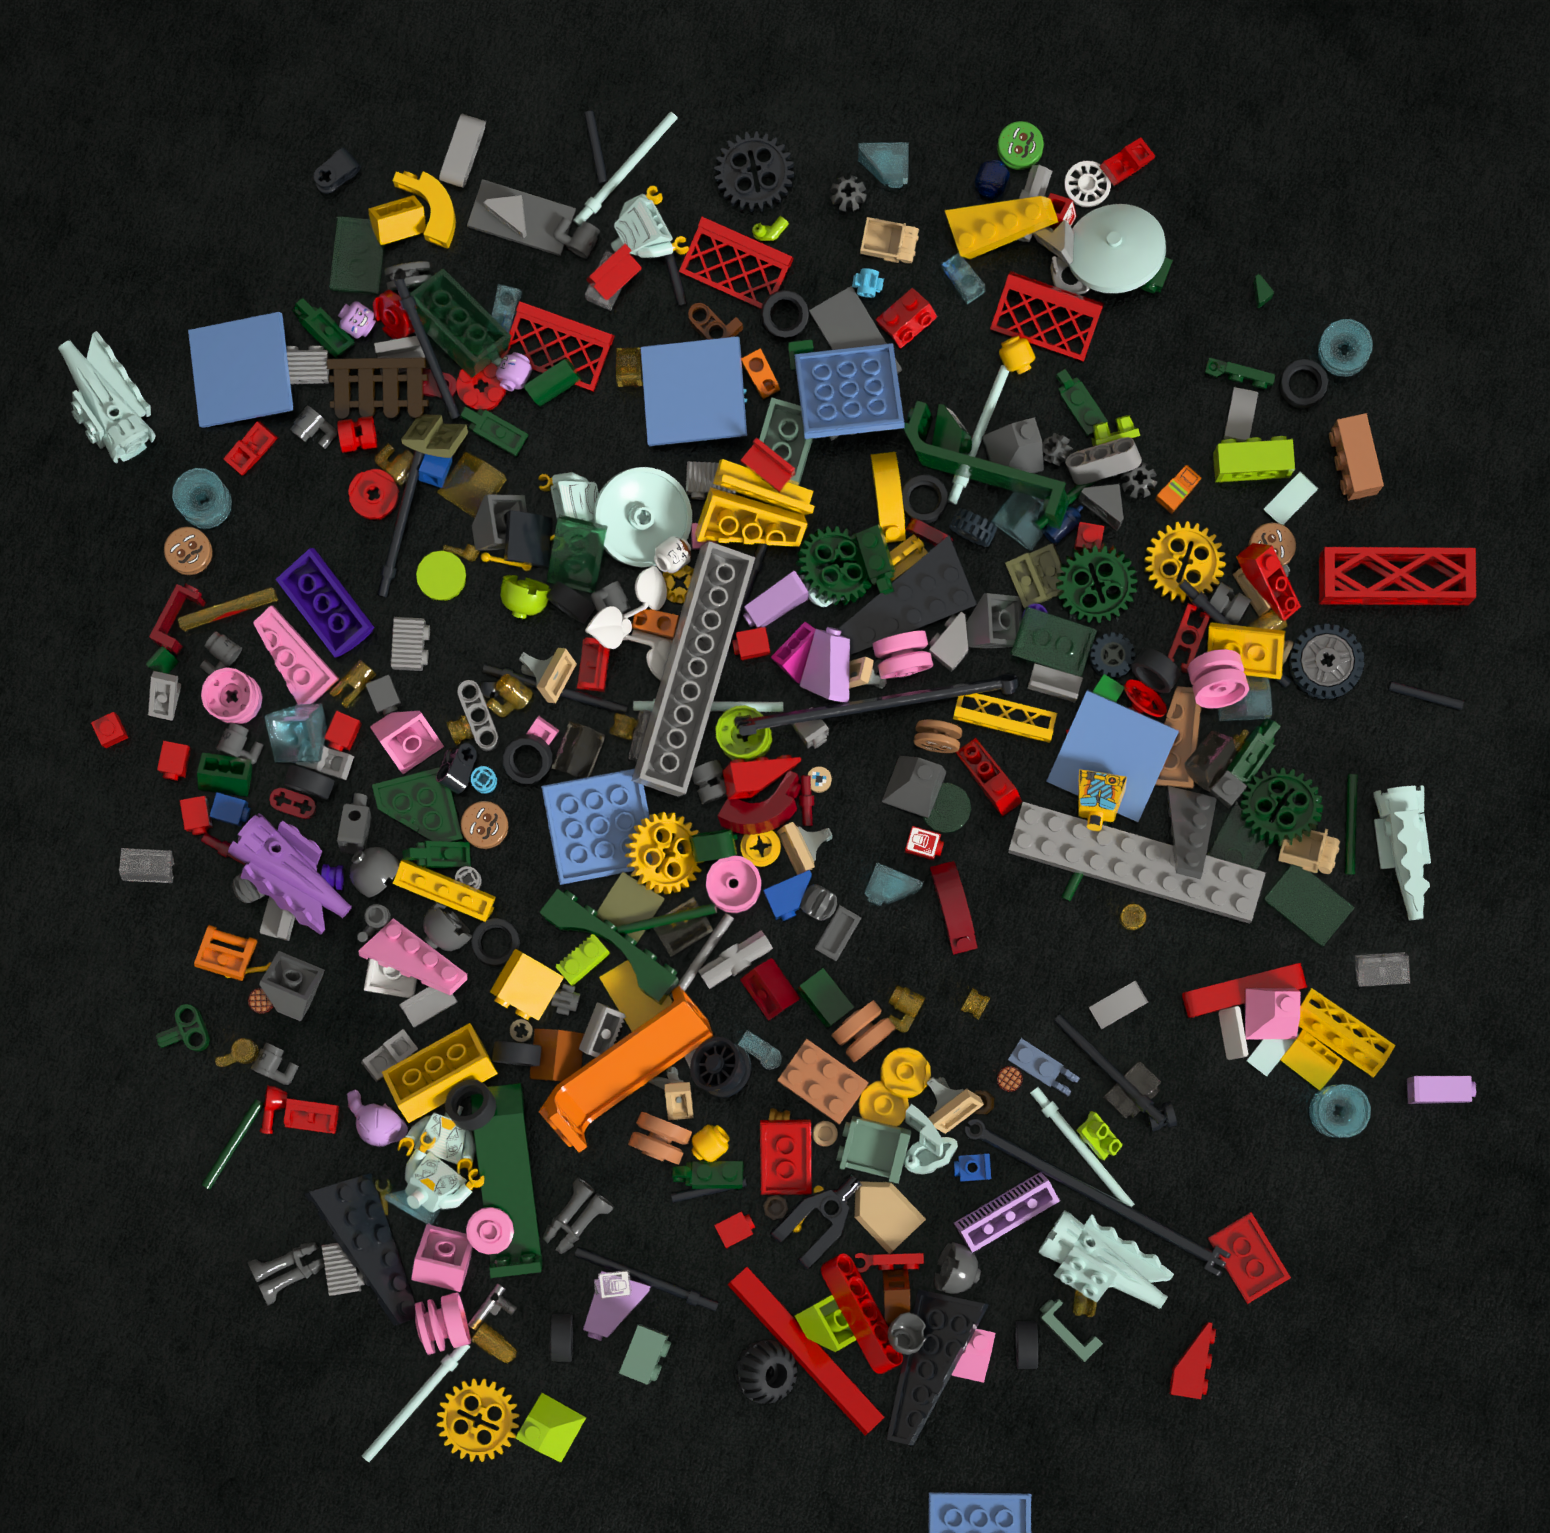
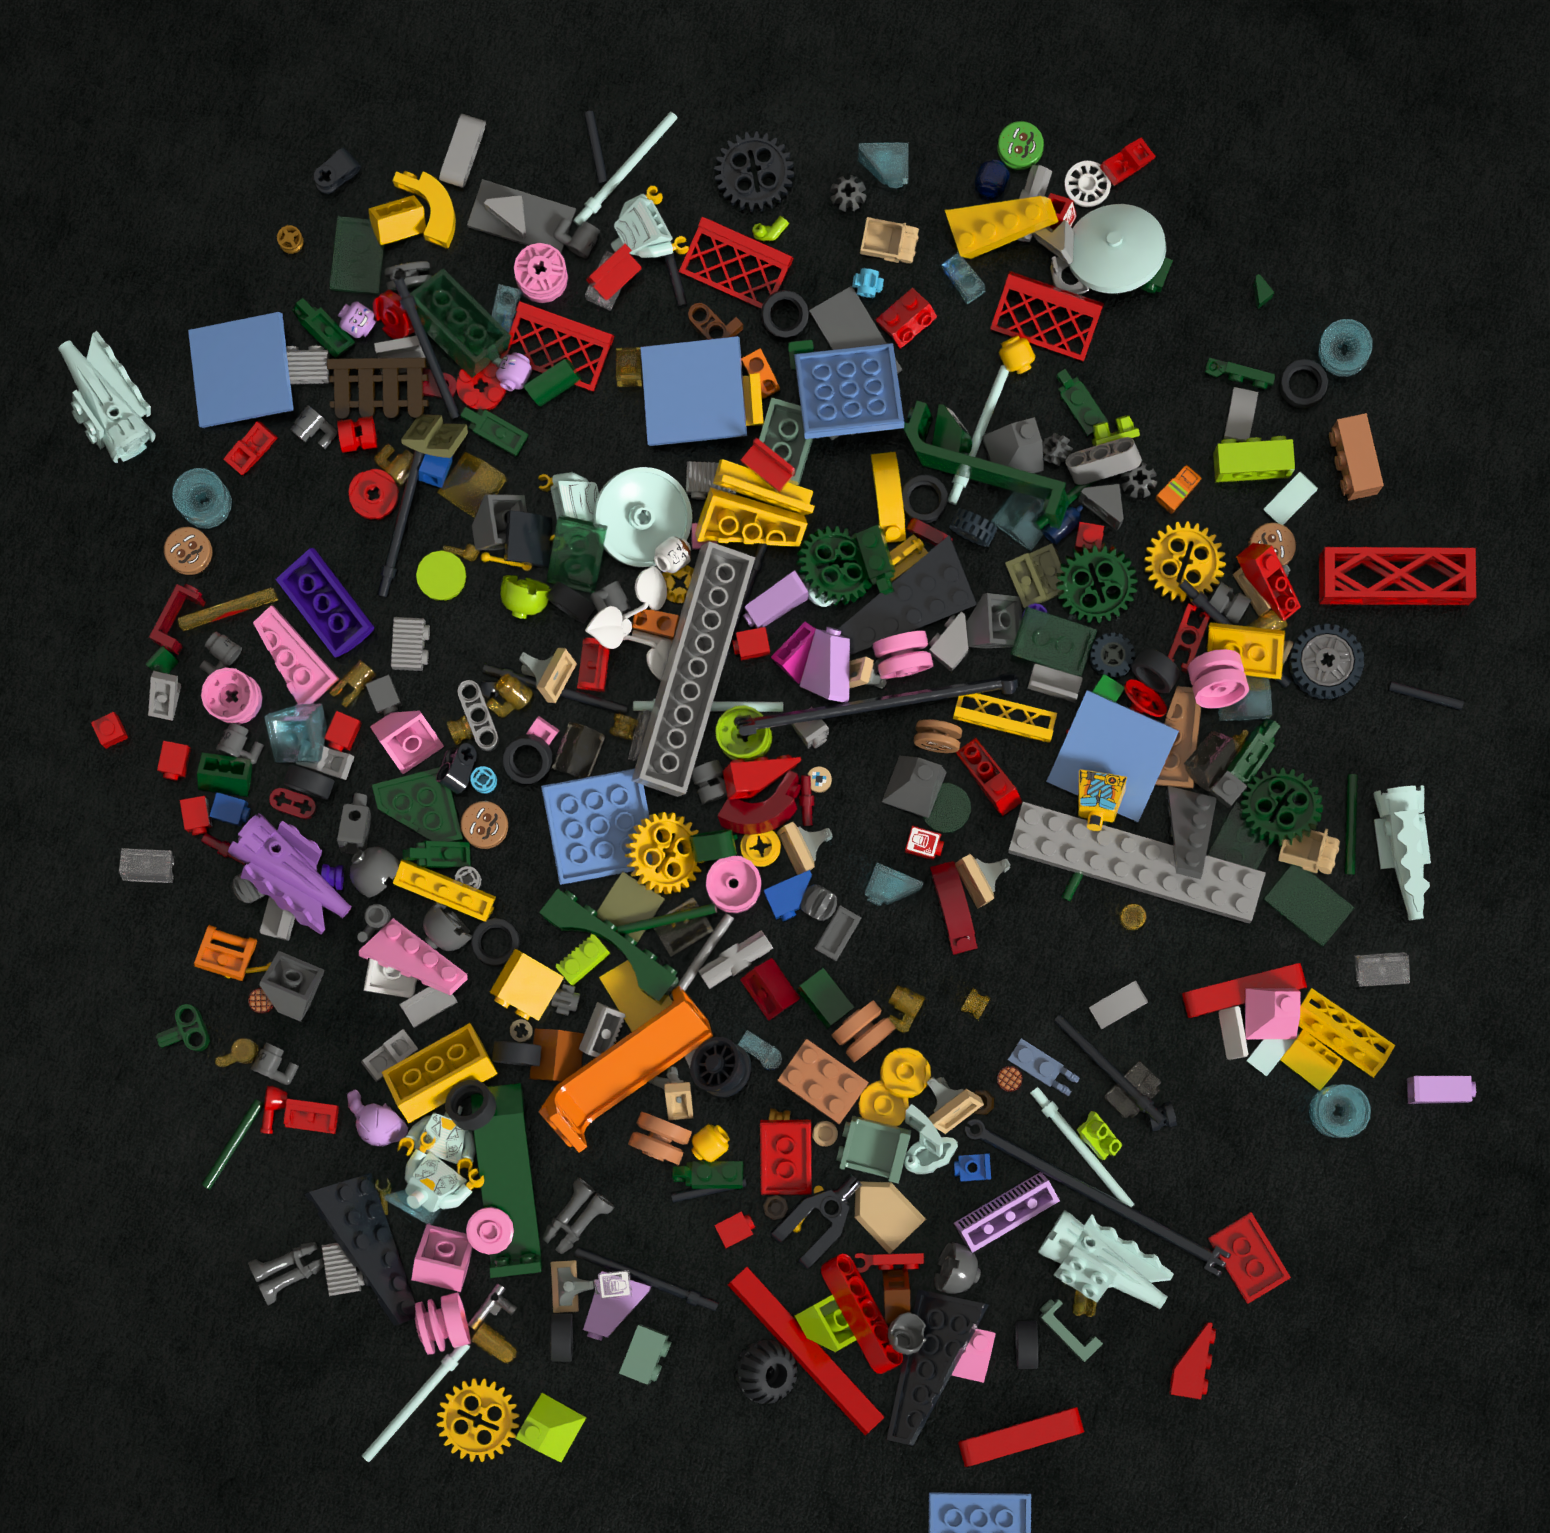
none -> pearl gold wheel [277,225,304,254]
none -> bright pink wheel [514,243,568,303]
none -> piece [551,1260,593,1313]
none -> yellow panel [743,373,763,426]
none -> tan piece [955,854,1010,909]
none -> red beam [958,1407,1085,1467]

